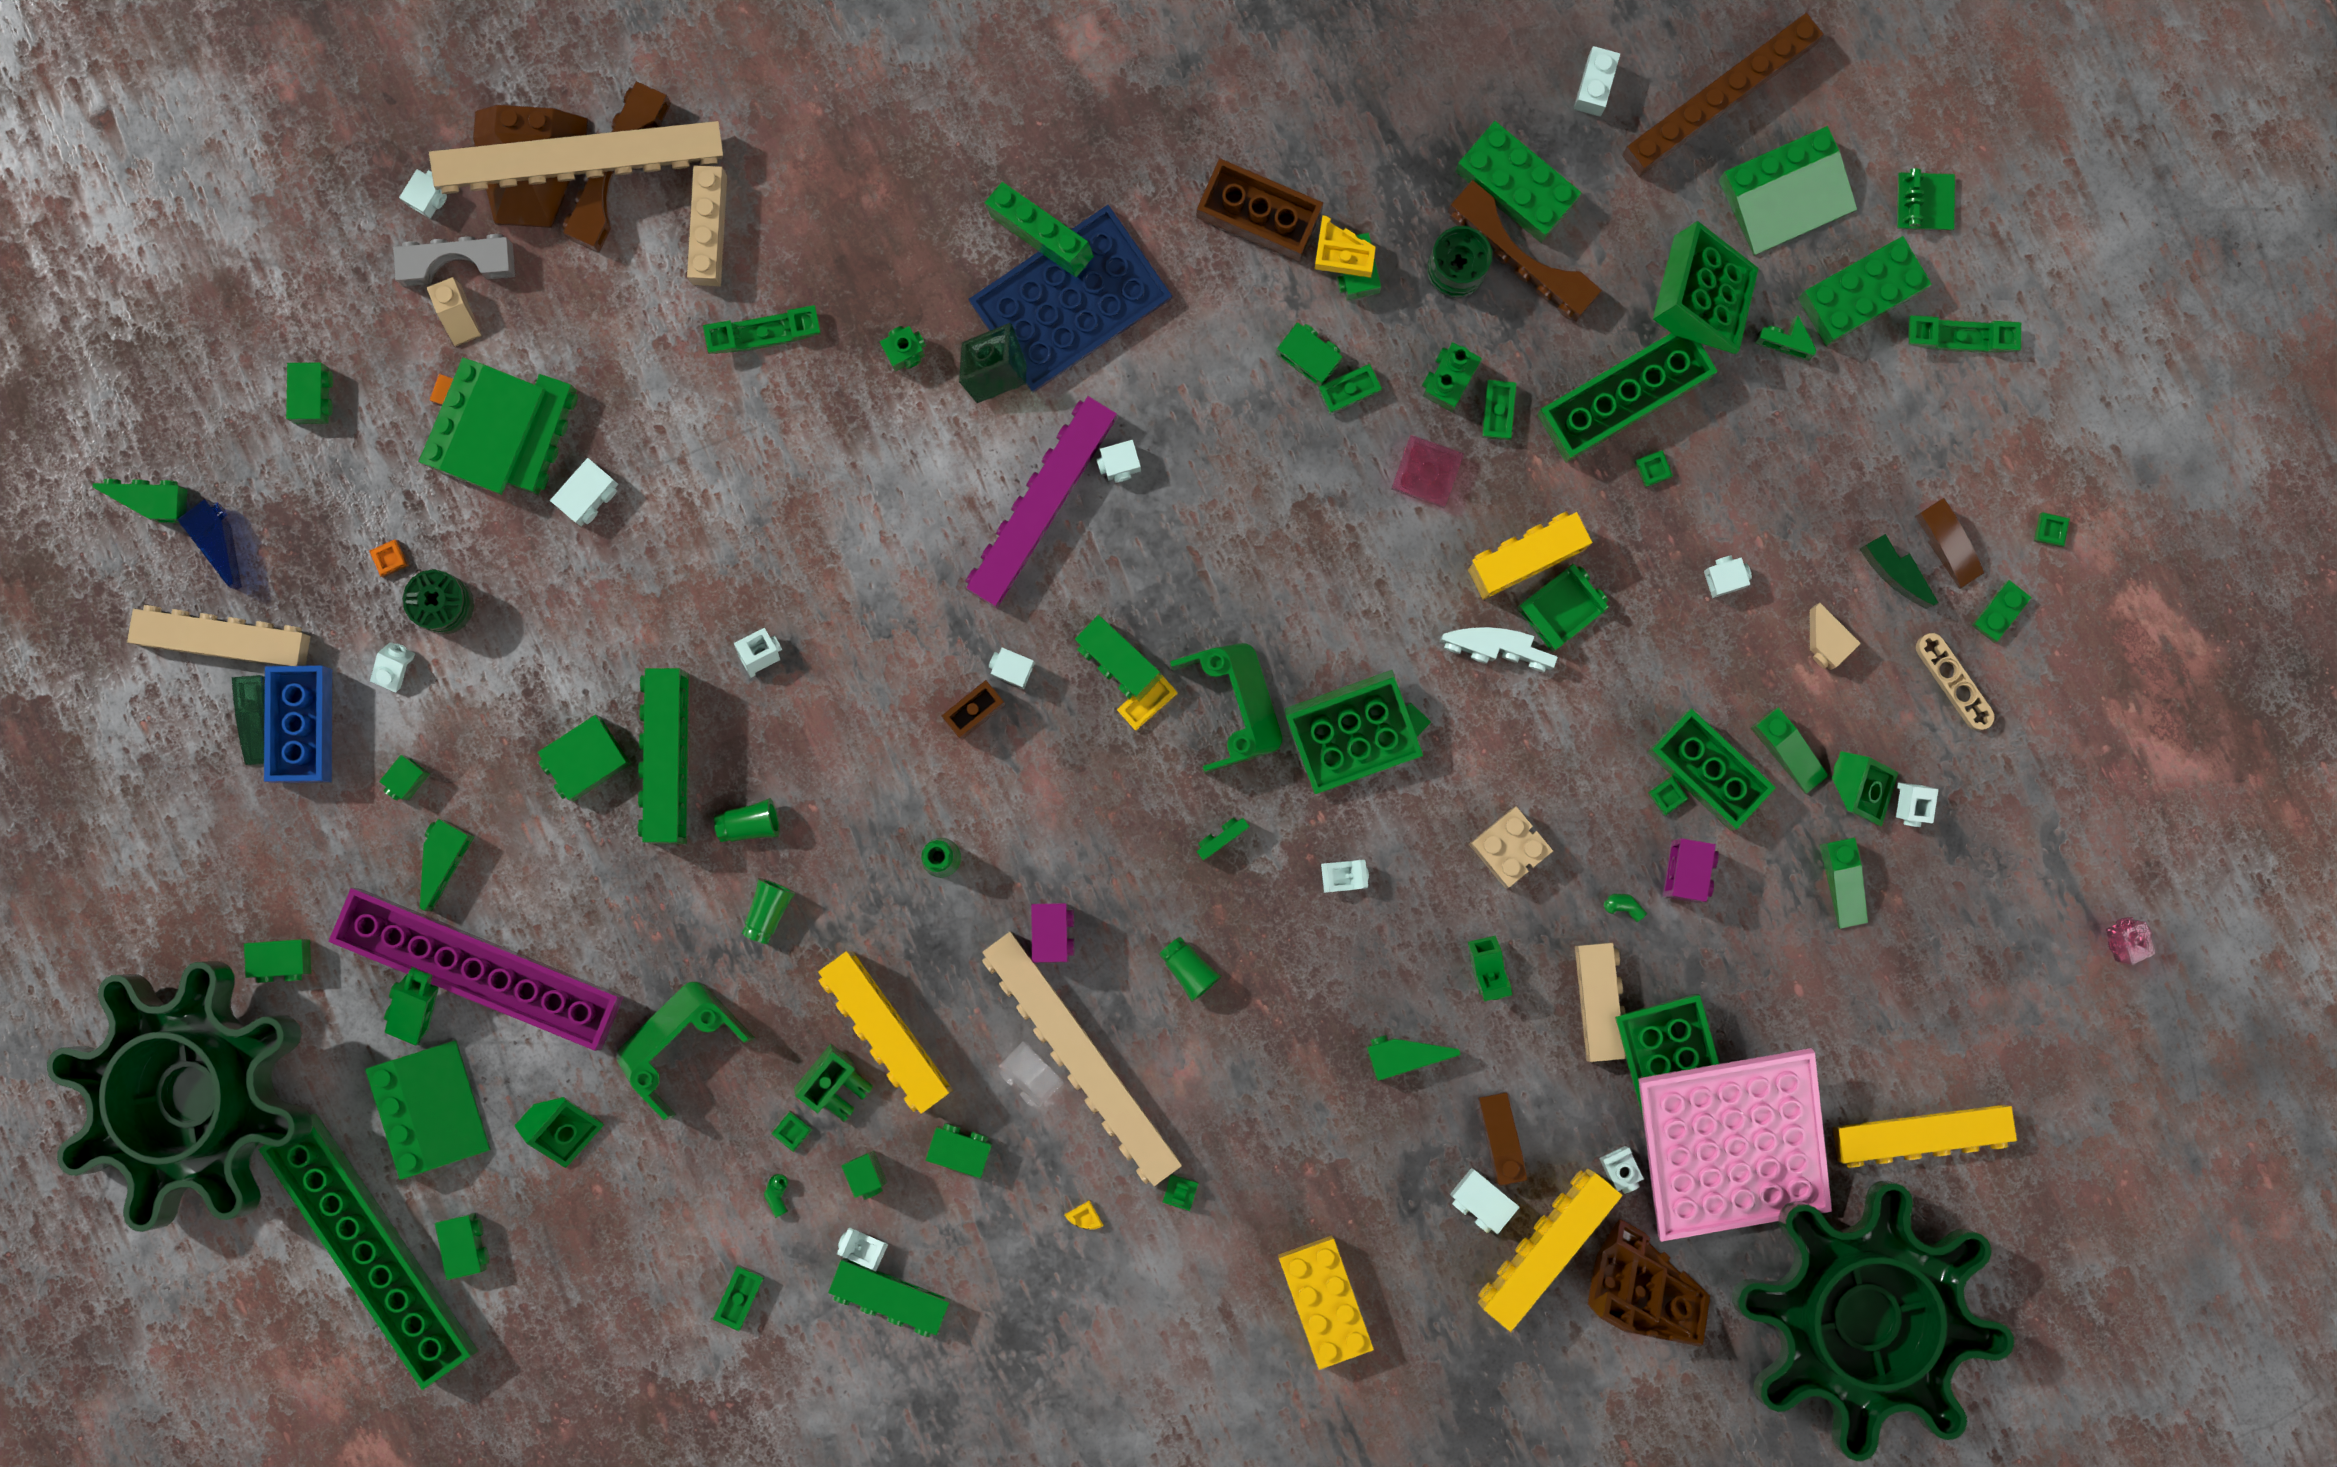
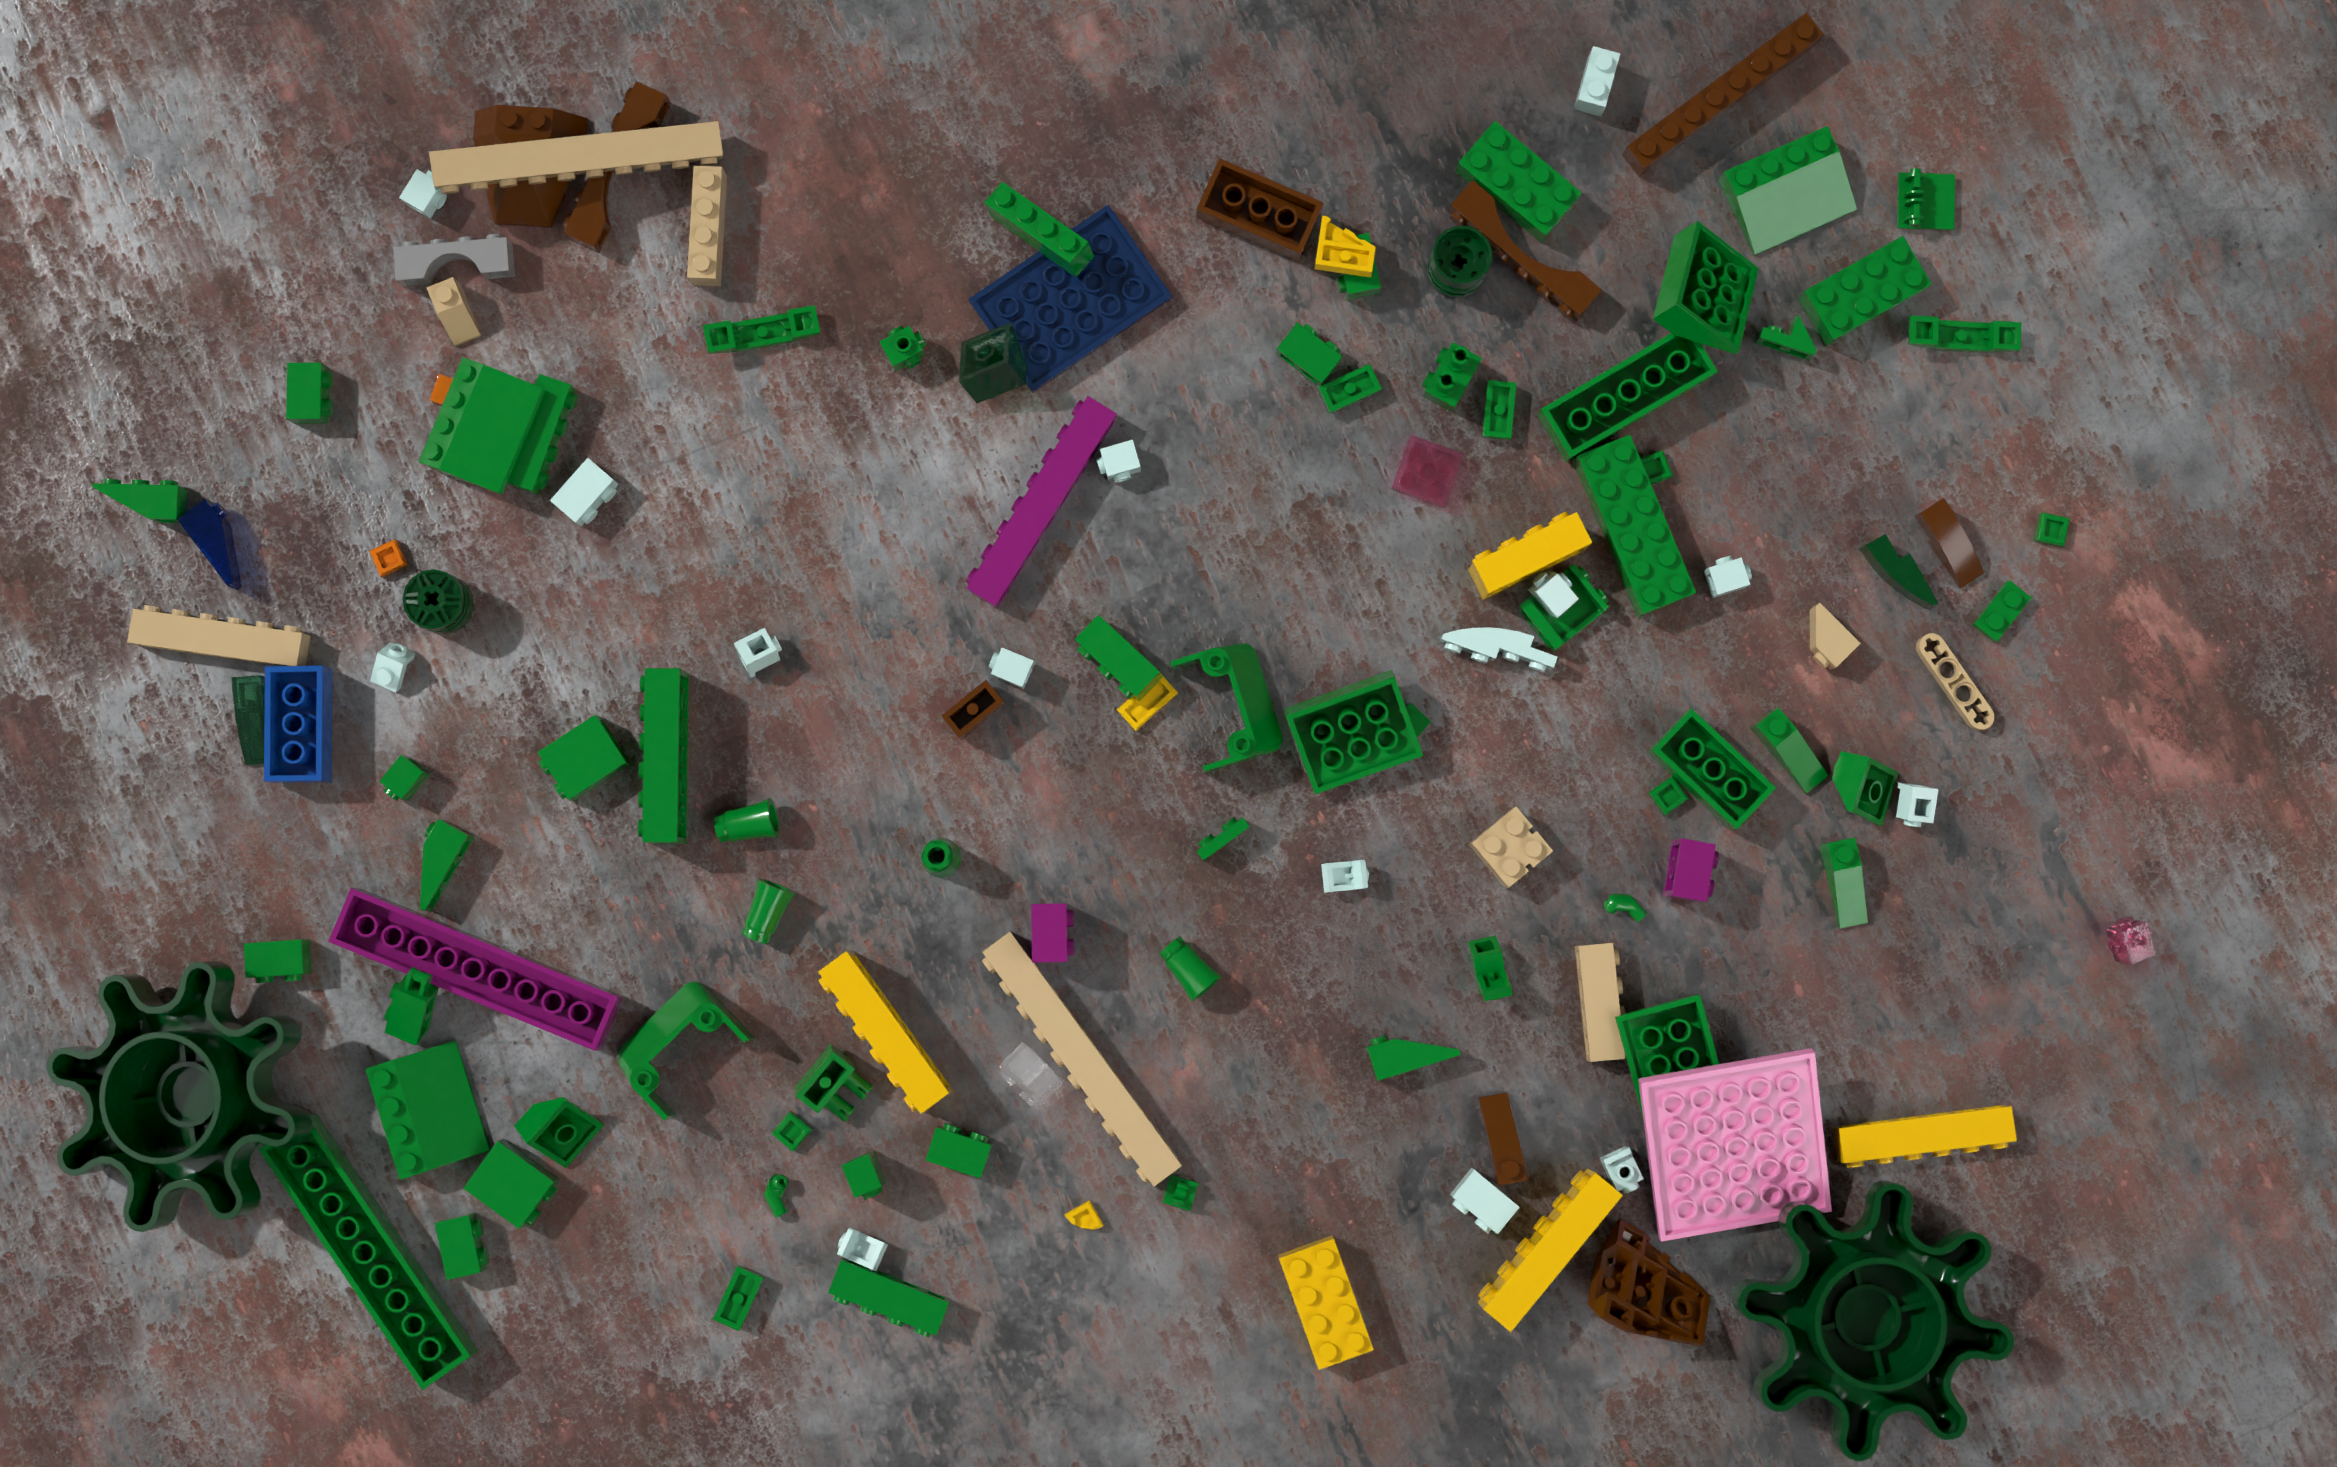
none -> green brick [463,1139,560,1229]
none -> light aqua brick [1528,571,1579,618]
none -> green brick [1573,435,1696,618]

